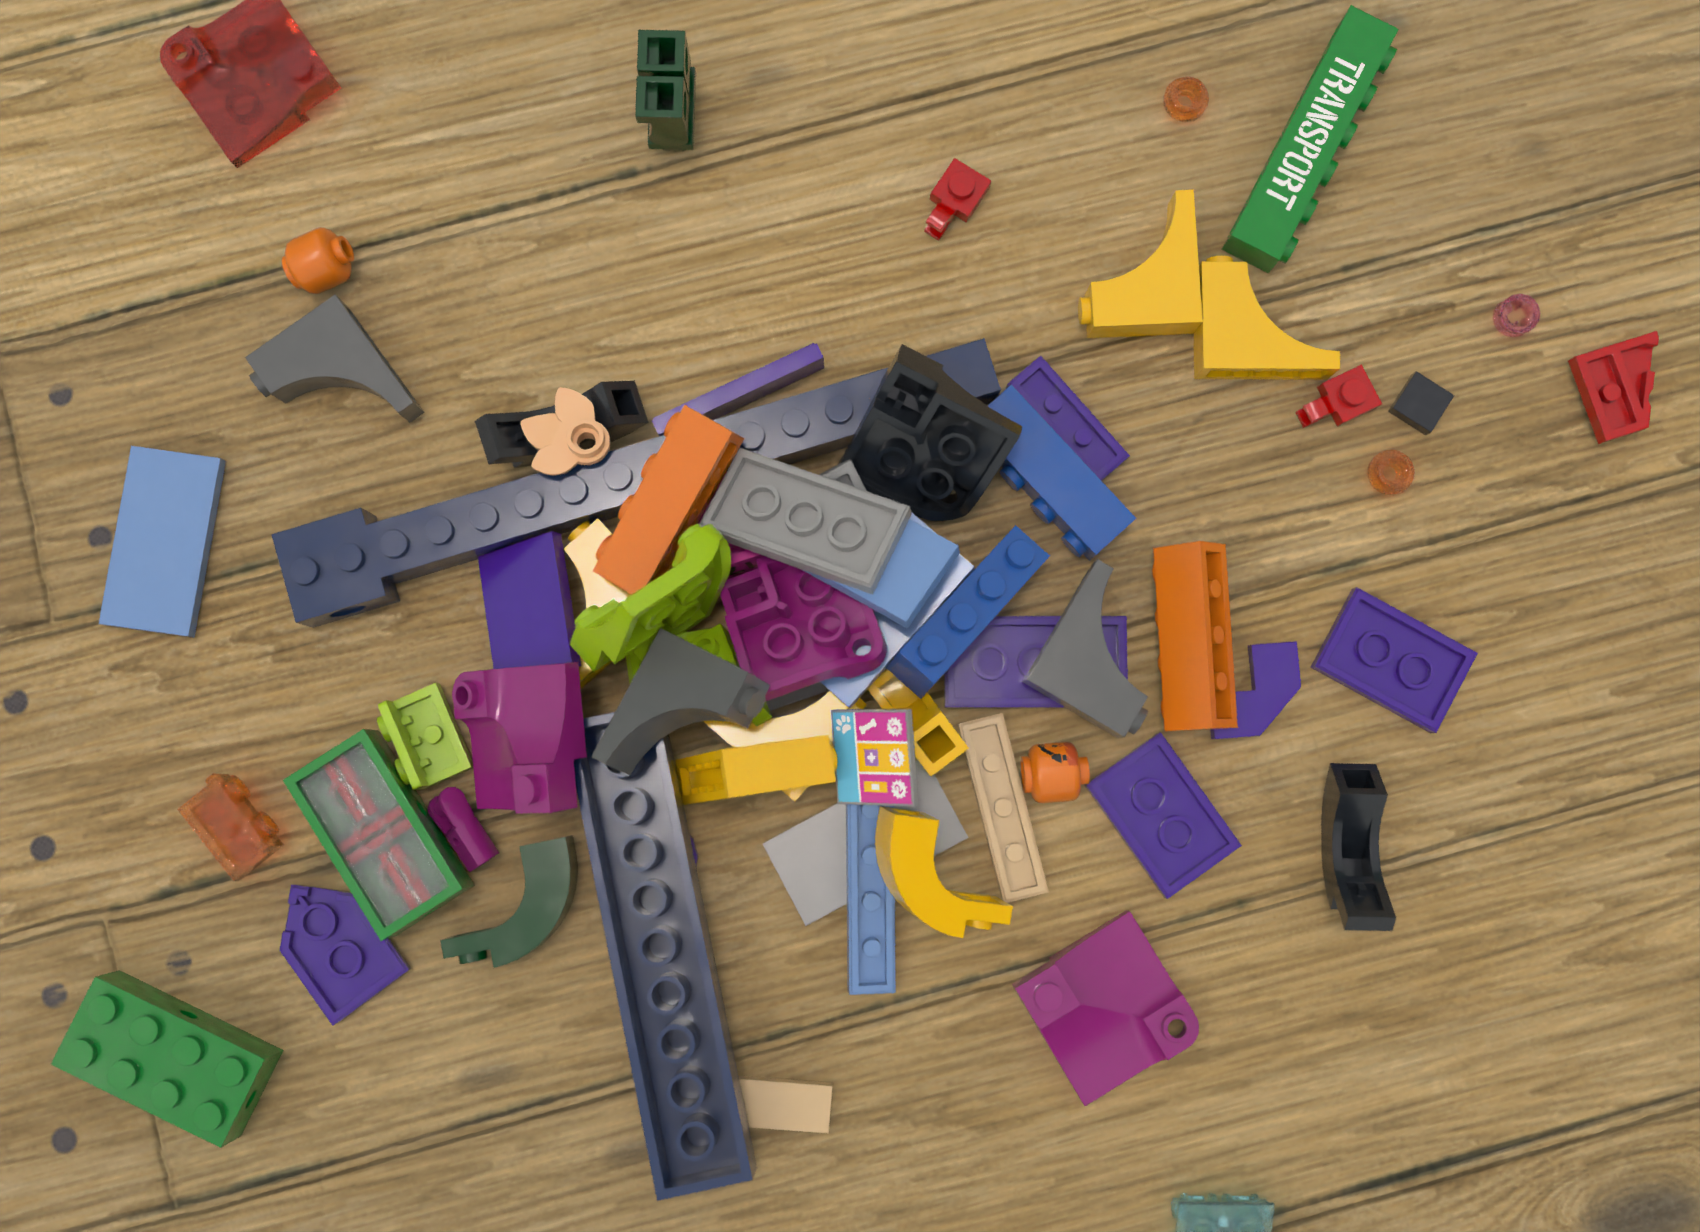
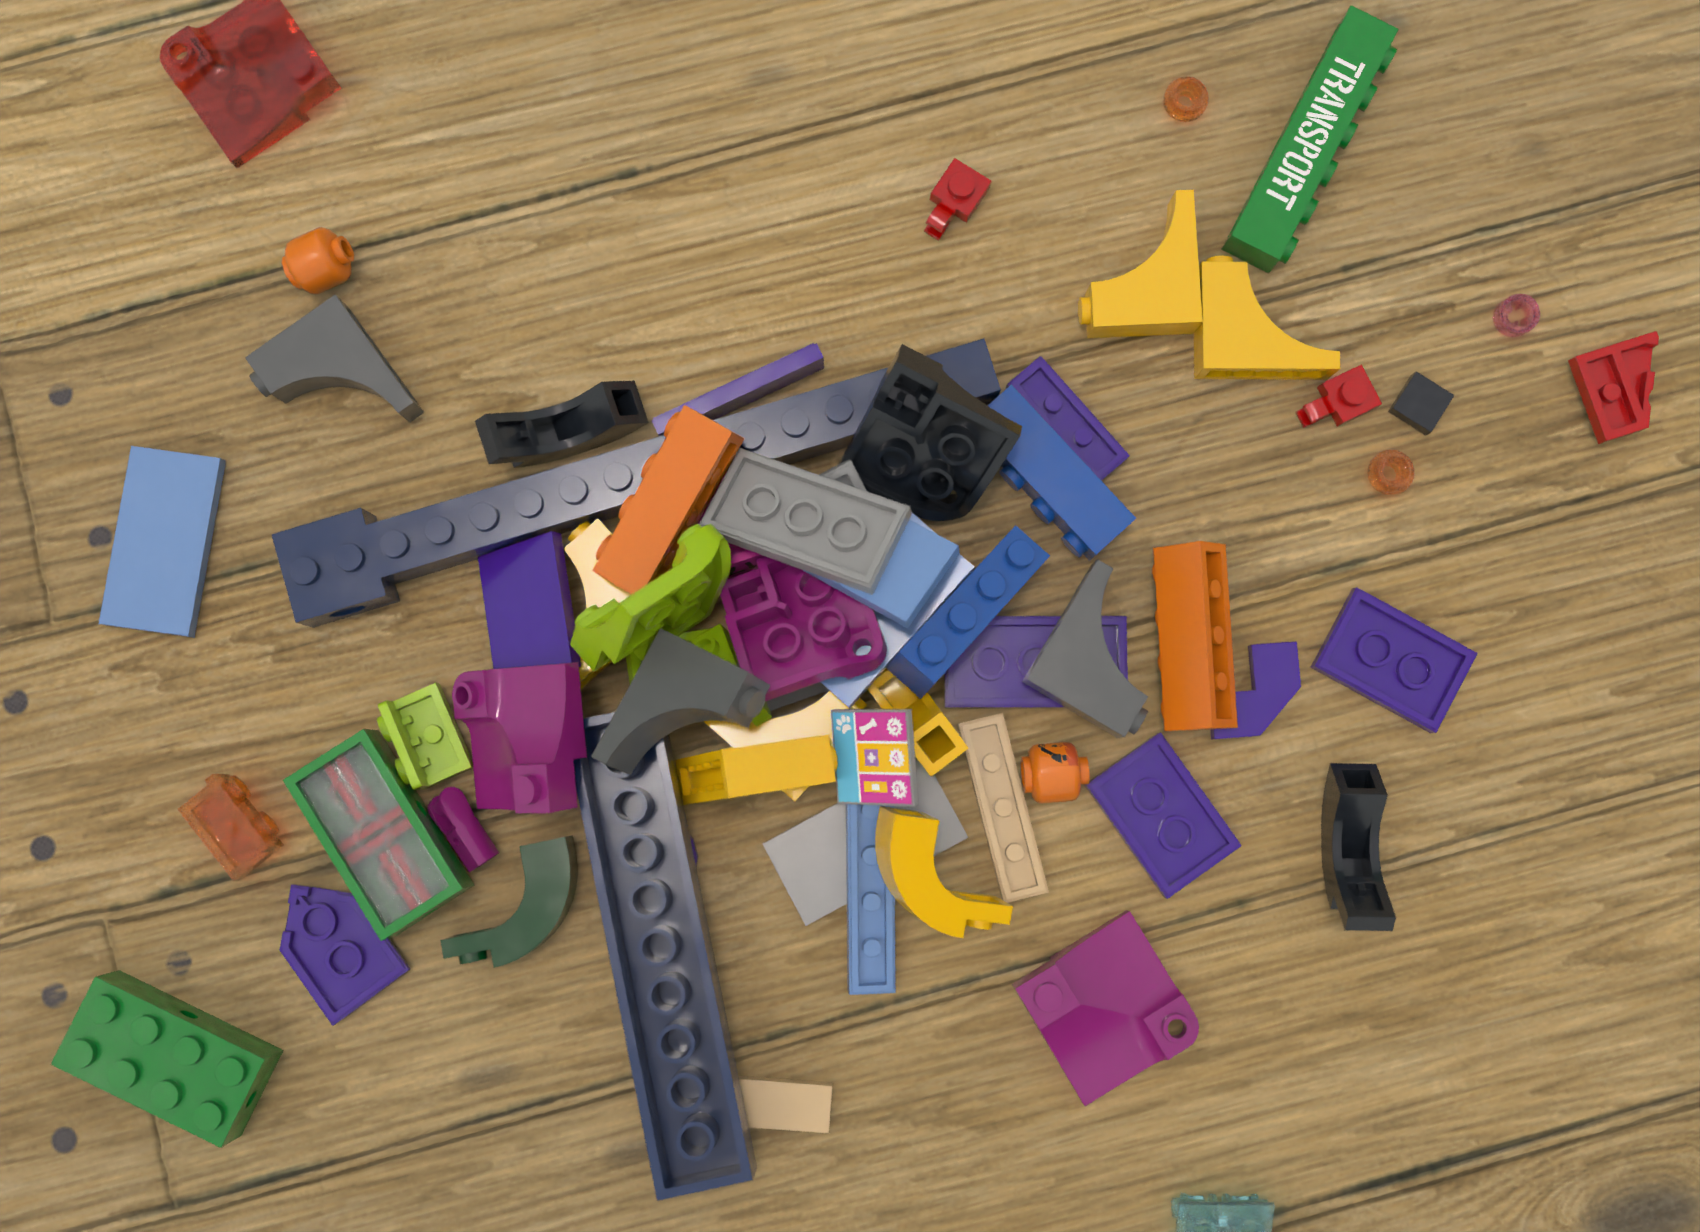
light nougat plate [520,387,610,476] -> none
dark green hips [635,30,696,151] -> none

